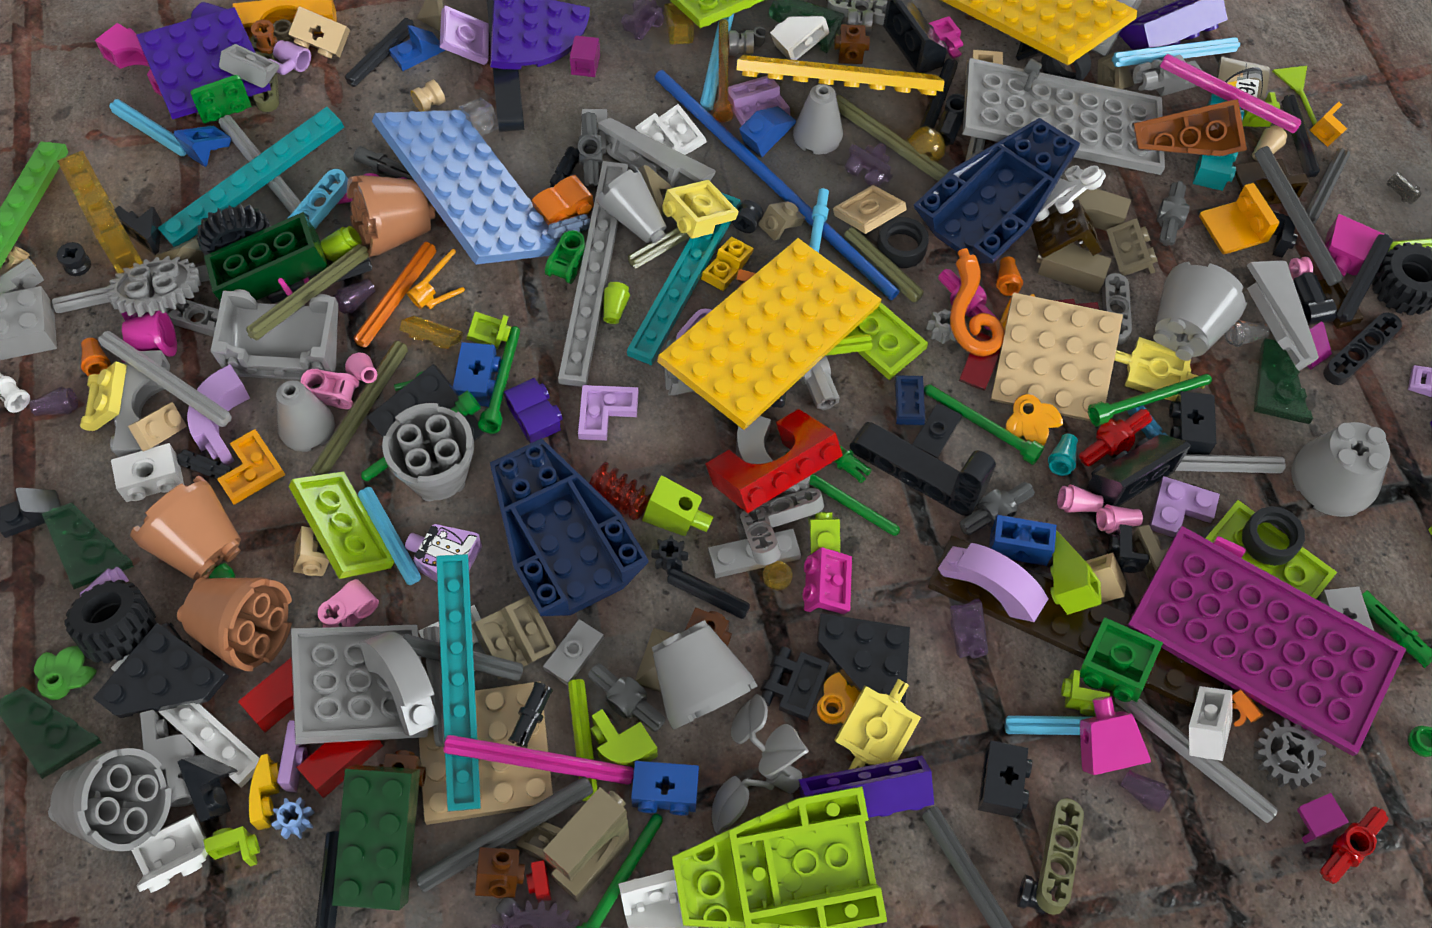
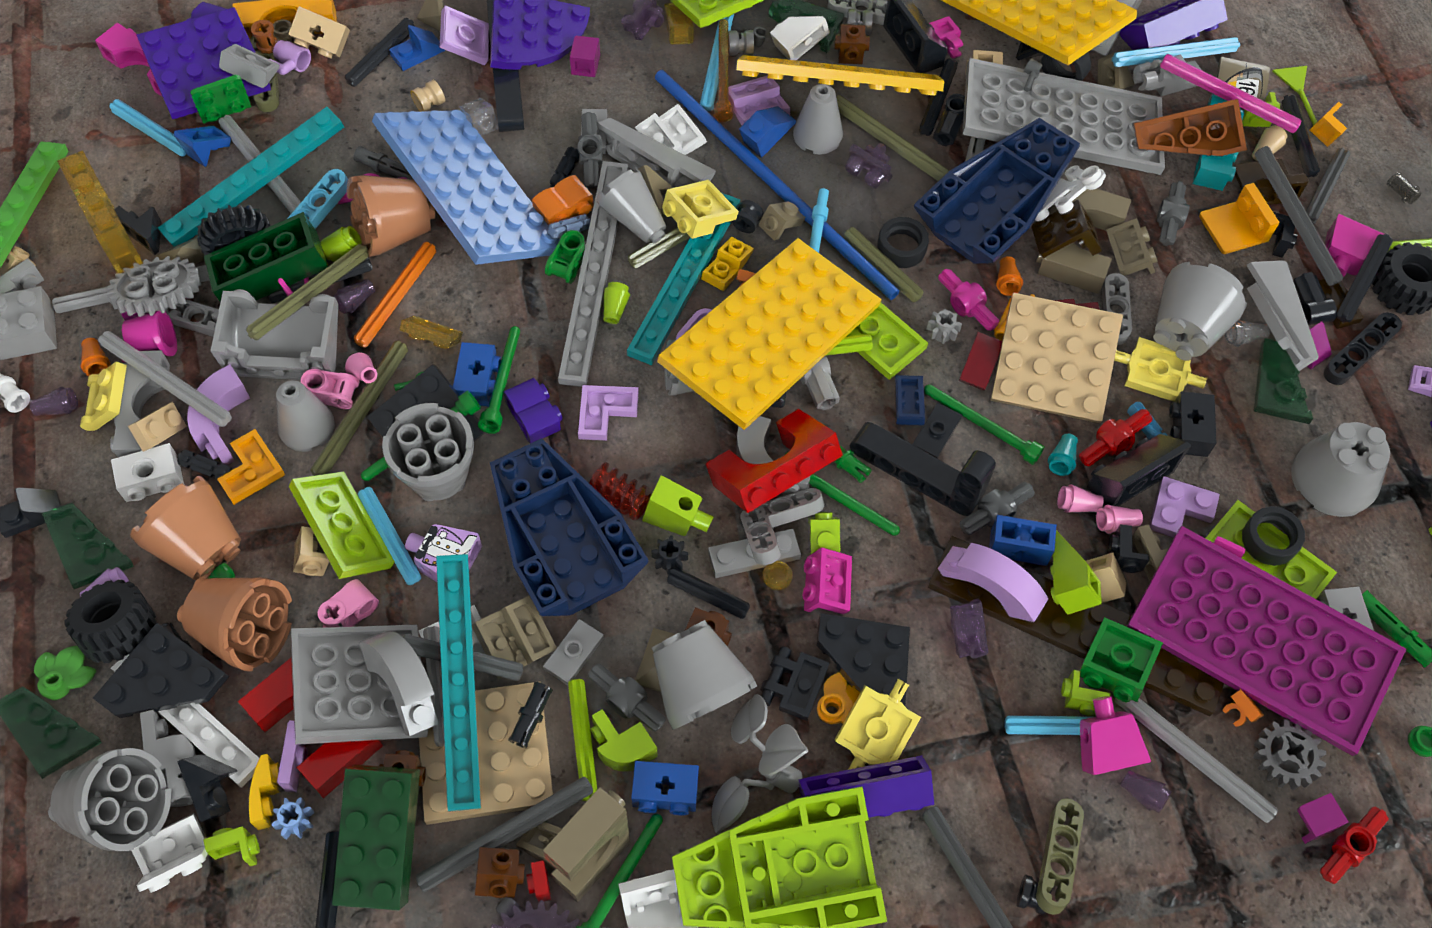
black wheel [56,242,91,276] -> none
light orange plant [407,249,465,309] -> none
dark pink axle [443,735,634,785] -> none
lime bracket [466,311,511,349] -> none
tan plate [833,185,907,234] -> none
clear yellow hair [906,126,945,162] -> none
orange plant [950,248,1005,356] -> none
black brick [978,741,1032,818] -> none
light orange plate [1006,394,1063,445] -> none
green piece [1088,374,1212,426] -> none
light grey axle [1175,454,1286,473] -> none
white brick [1189,686,1232,761] -> none
bright pink bush [1289,257,1313,280] -> none

